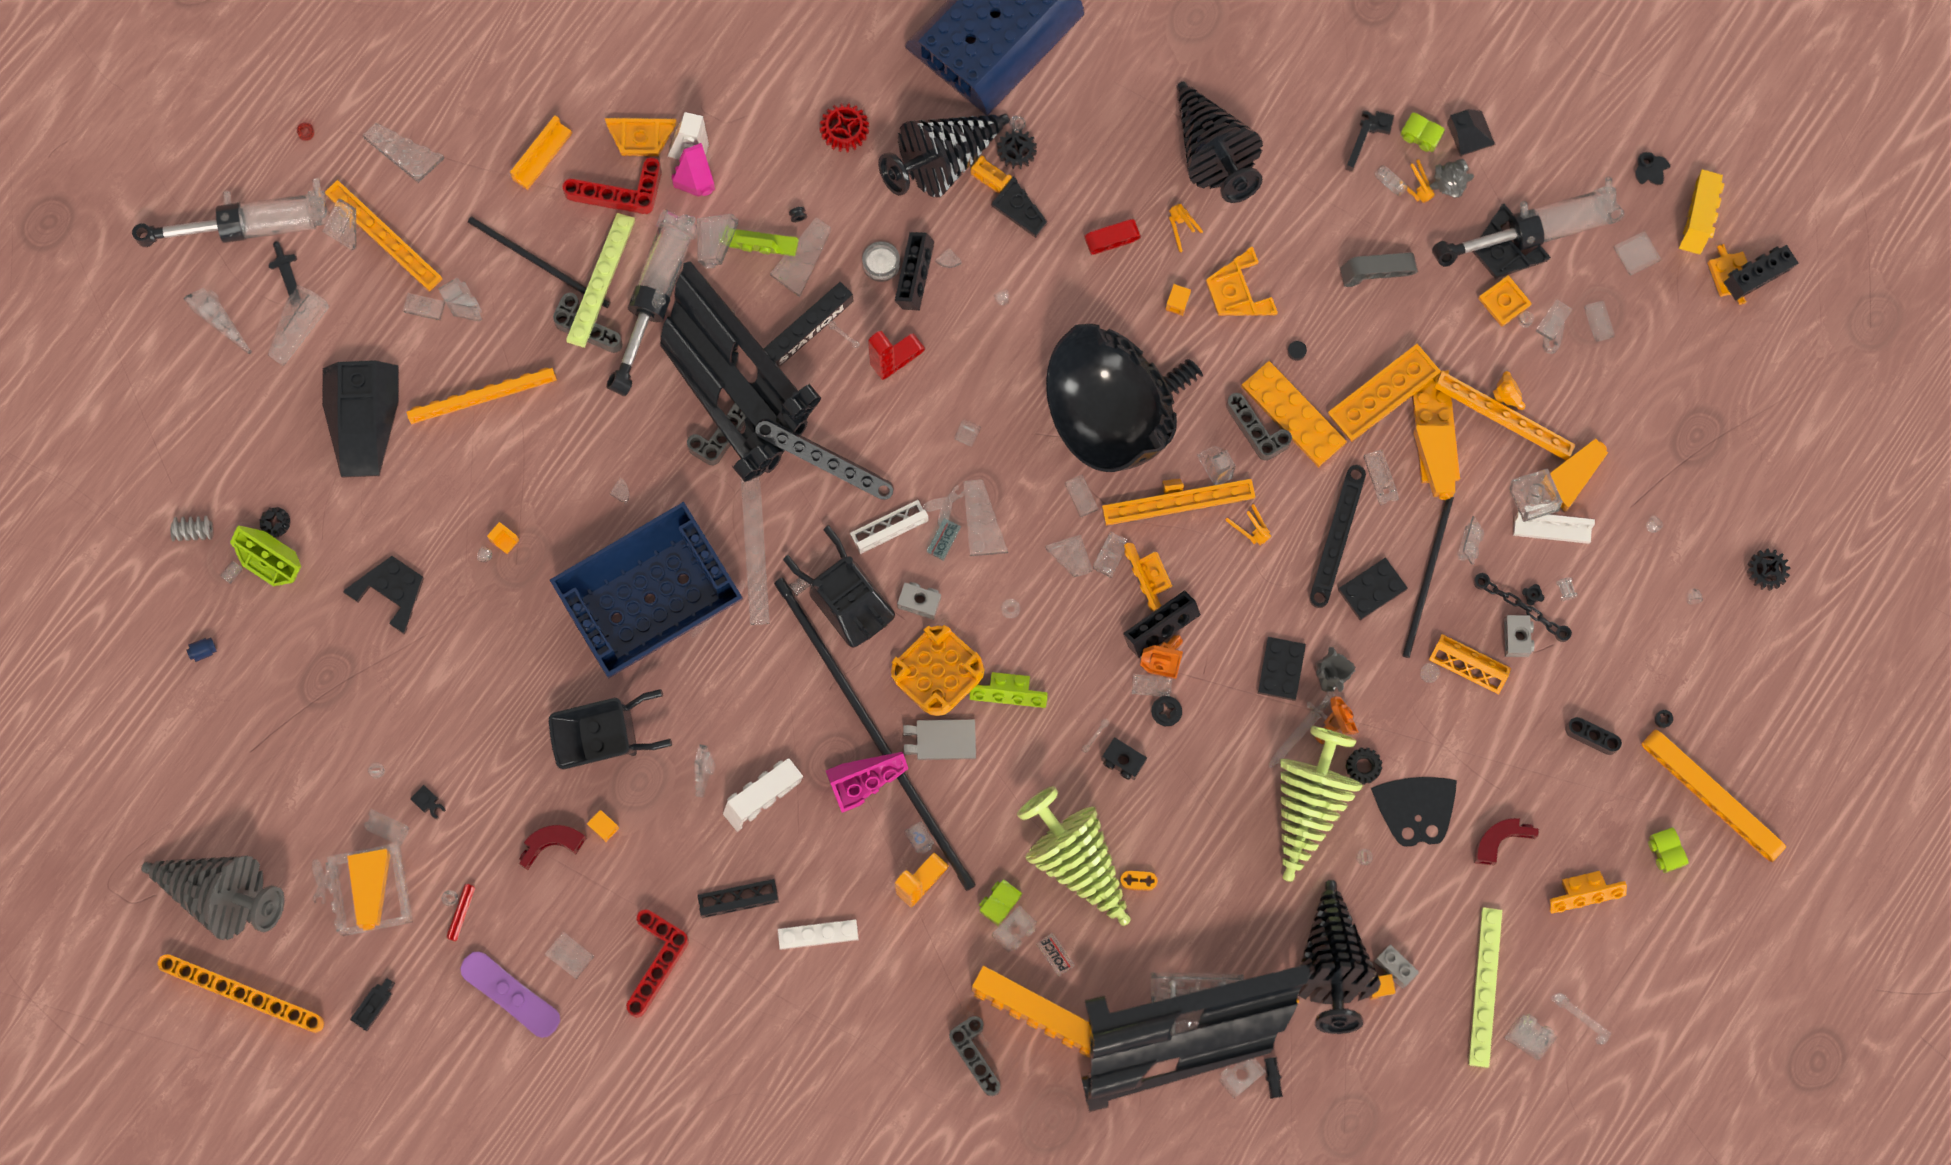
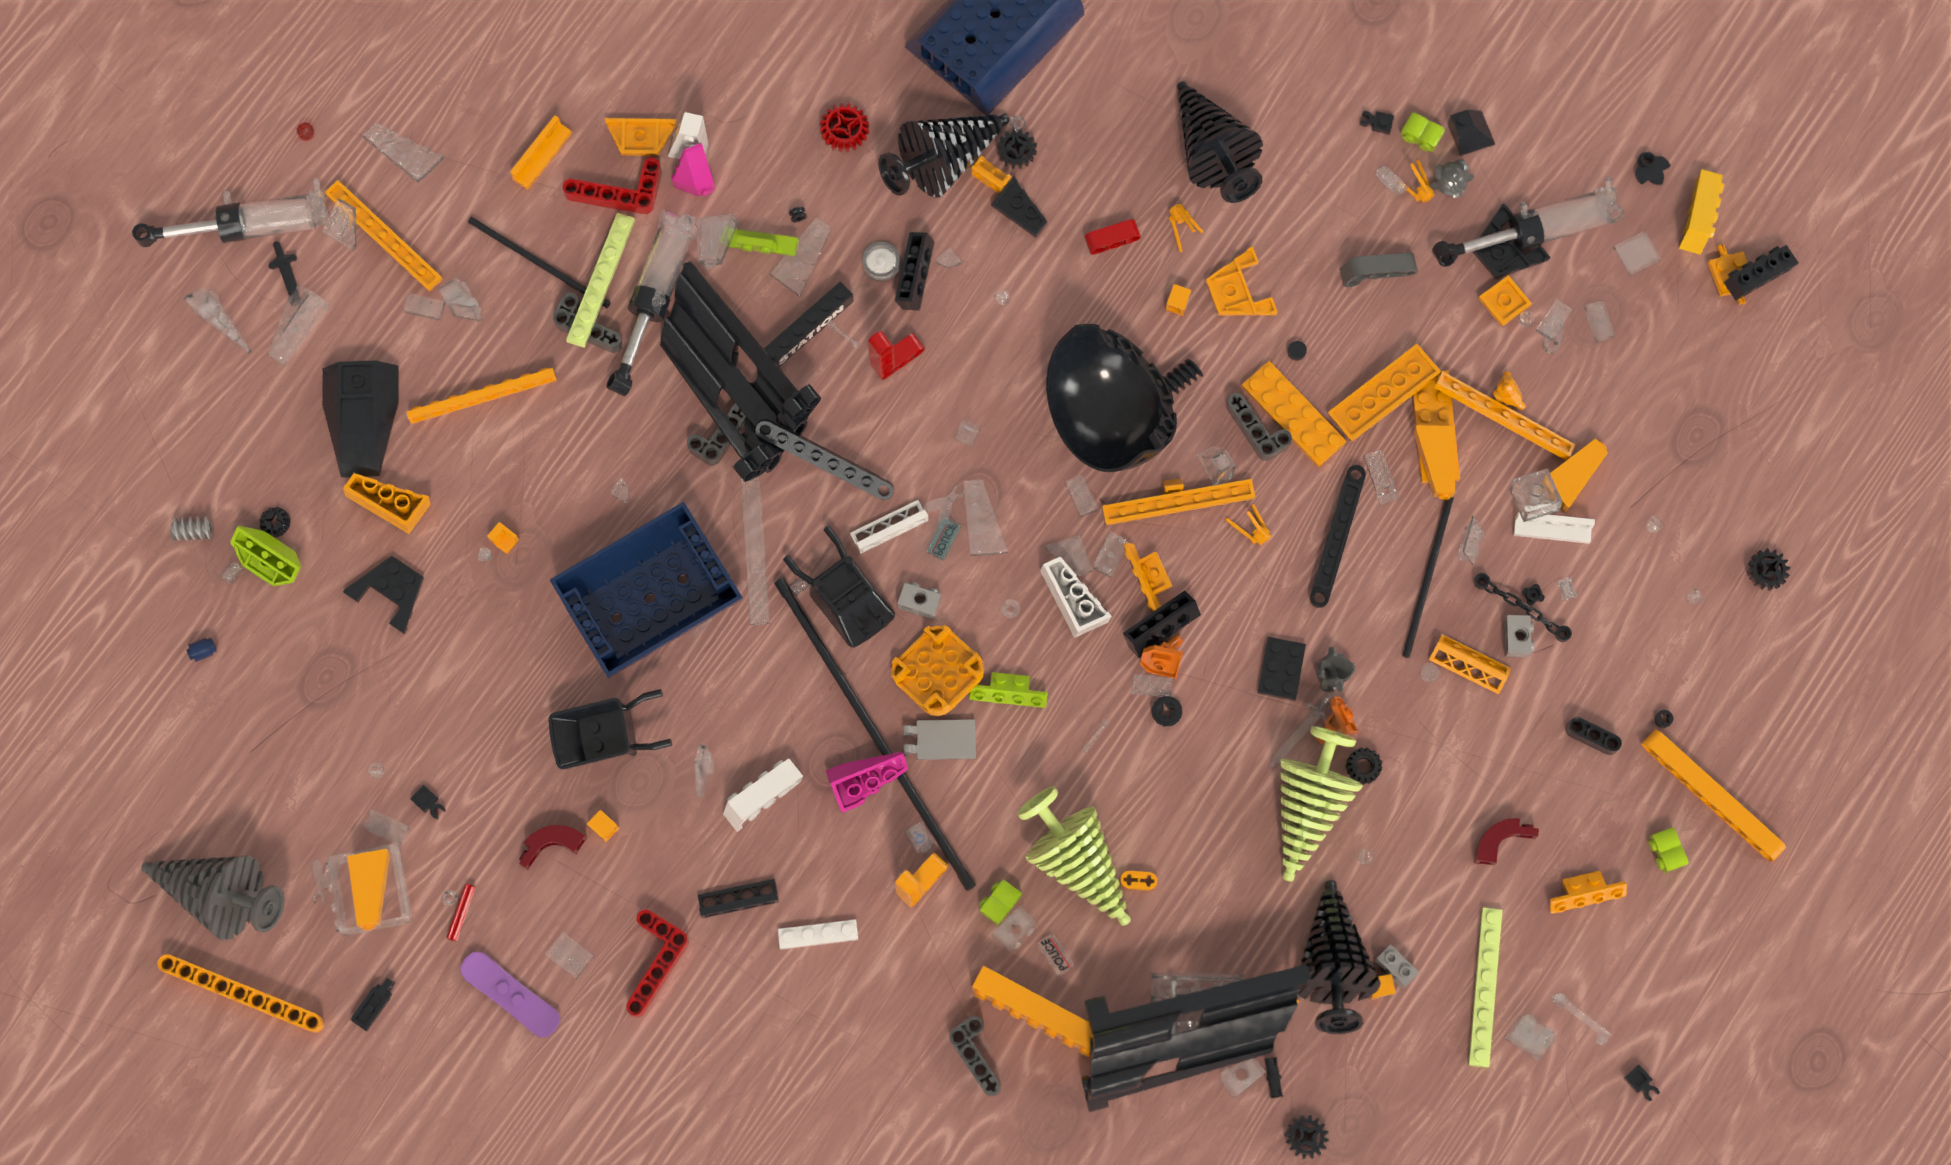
black brick [1101,737,1147,780] -> none
black plate [1338,557,1408,621] -> none
black hinge [1346,119,1378,172] -> none
black piece [1371,777,1457,847] -> none
none -> light orange wedge [343,473,431,534]
none -> white wedge [1040,557,1112,638]
none -> black gear [1285,1115,1329,1159]
none -> black plate [1623,1065,1660,1102]

